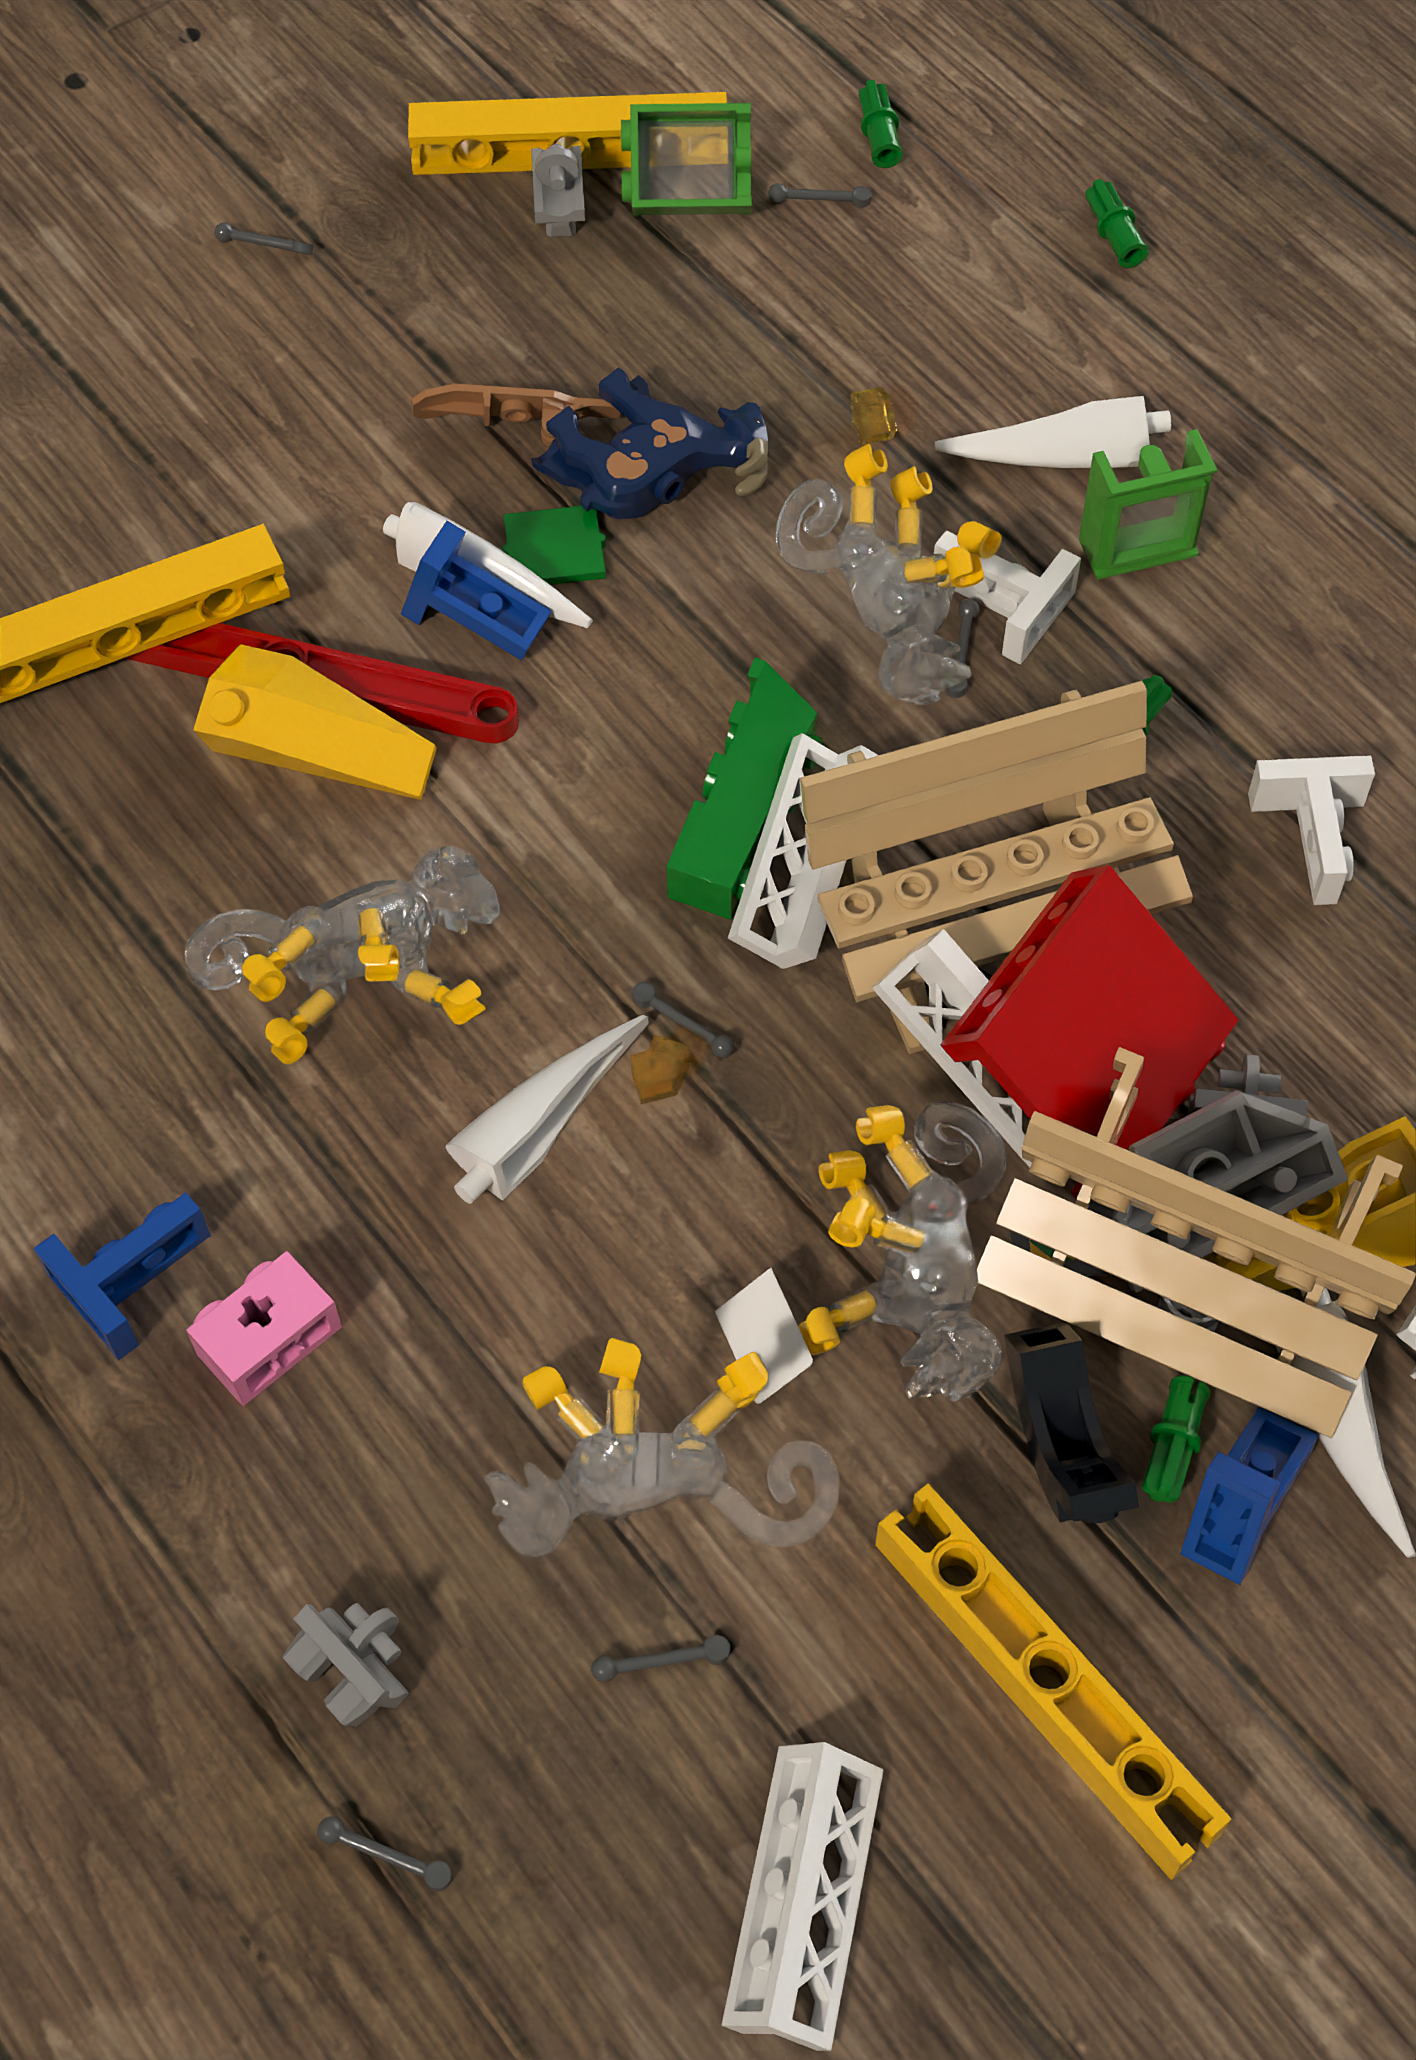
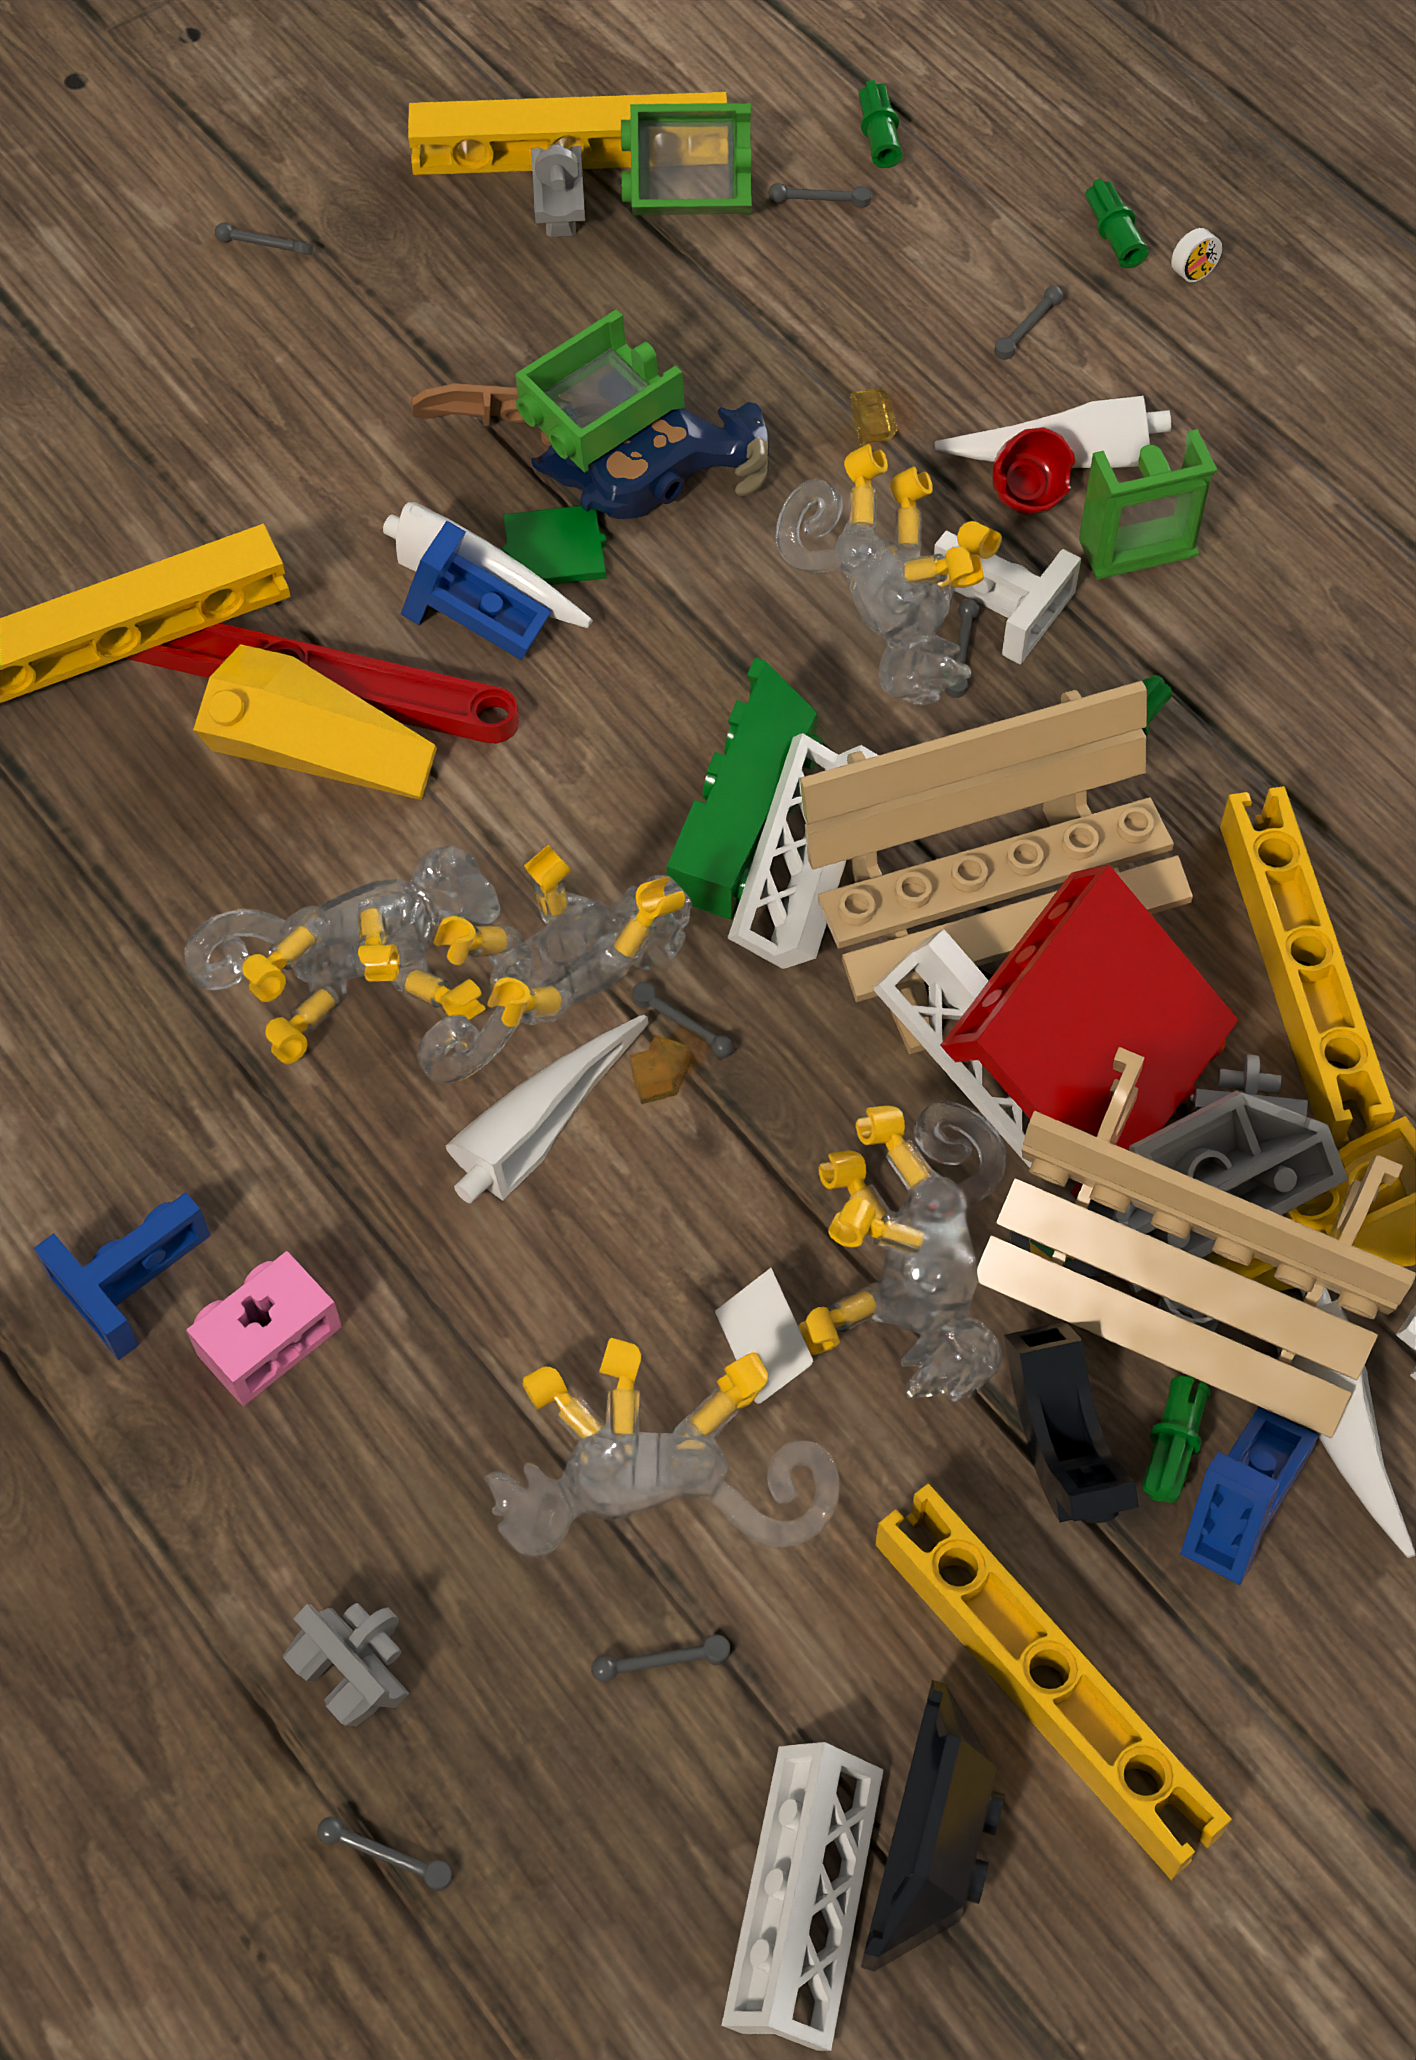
white bracket [1248,756,1375,905] -> none
none -> clear animal [417,844,692,1084]
none -> bright green window [515,309,685,473]
none -> black wedge [861,1680,1005,1971]
none -> red hair [992,427,1076,515]
none -> dark grey hinge [994,285,1064,360]
none -> white tile [1171,228,1222,282]
none -> yellow piece [1220,786,1396,1148]

